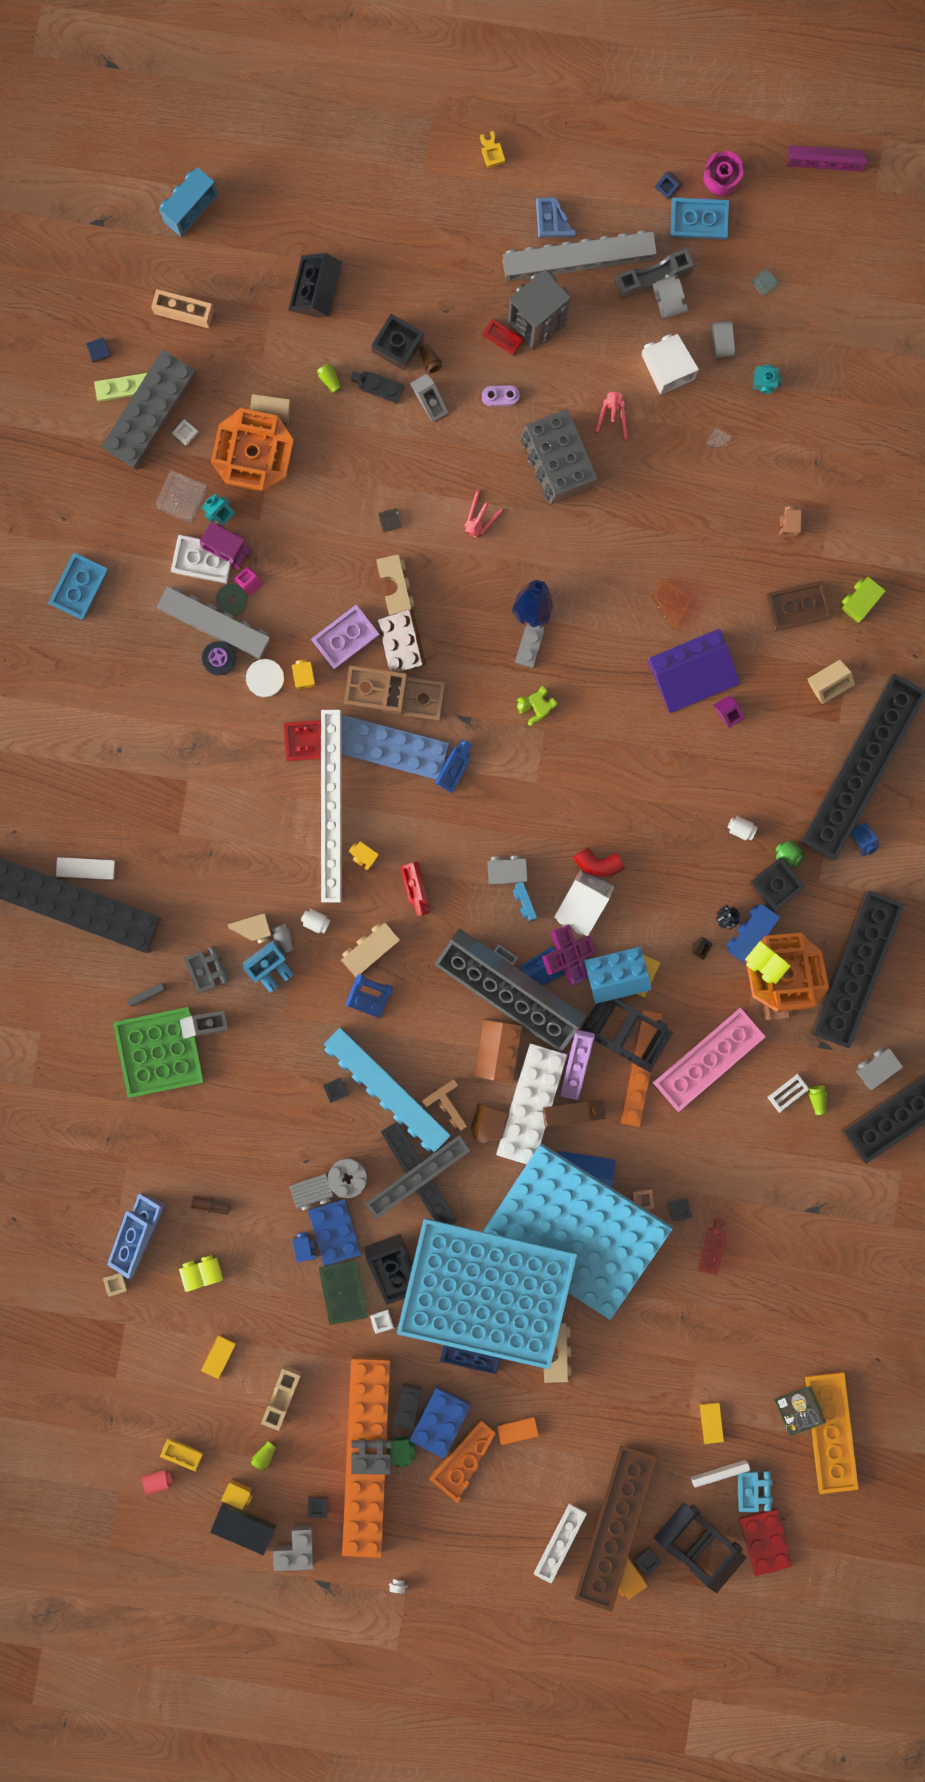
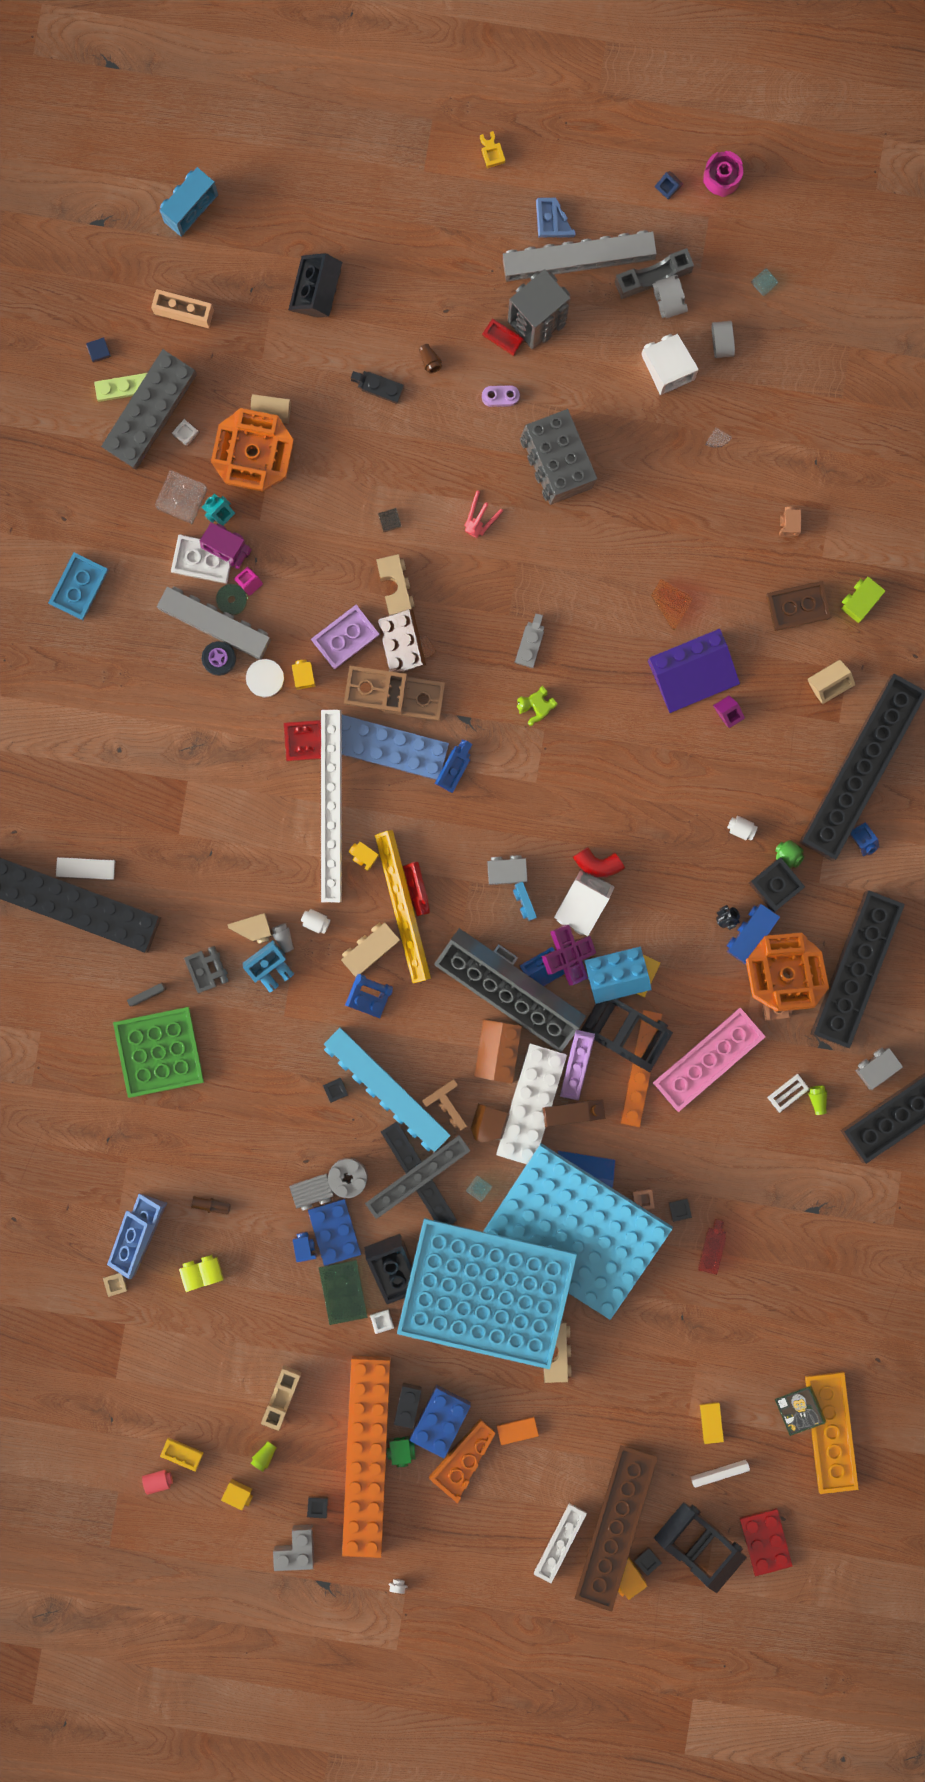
light grey brick [180,1011,228,1039] -> none
yellow tile [201,1335,236,1379] -> none
black tile [210,1502,276,1555] -> none
lime cone [317,363,342,393] -> none
dark grey plate [351,1438,391,1475] -> none
black brick [371,314,424,371] -> none
light grey slope [410,374,449,422] -> none
dark blue tile [440,1345,501,1374] -> none
clear blue cone [512,580,553,627] -> none
coral plant [595,392,628,440] -> none
dark azure plate [670,198,729,240] -> none
dark brown slope [692,936,713,960] -> none
medium azure plate [738,1470,773,1512] -> none
neon yellow brick [745,941,791,984] -> none
teal brick [752,365,782,394] -> none
magenta fence [788,145,867,172] -> none
none -> yellow plate [375,830,431,983]
none -> clear light blue plate [466,1175,493,1202]

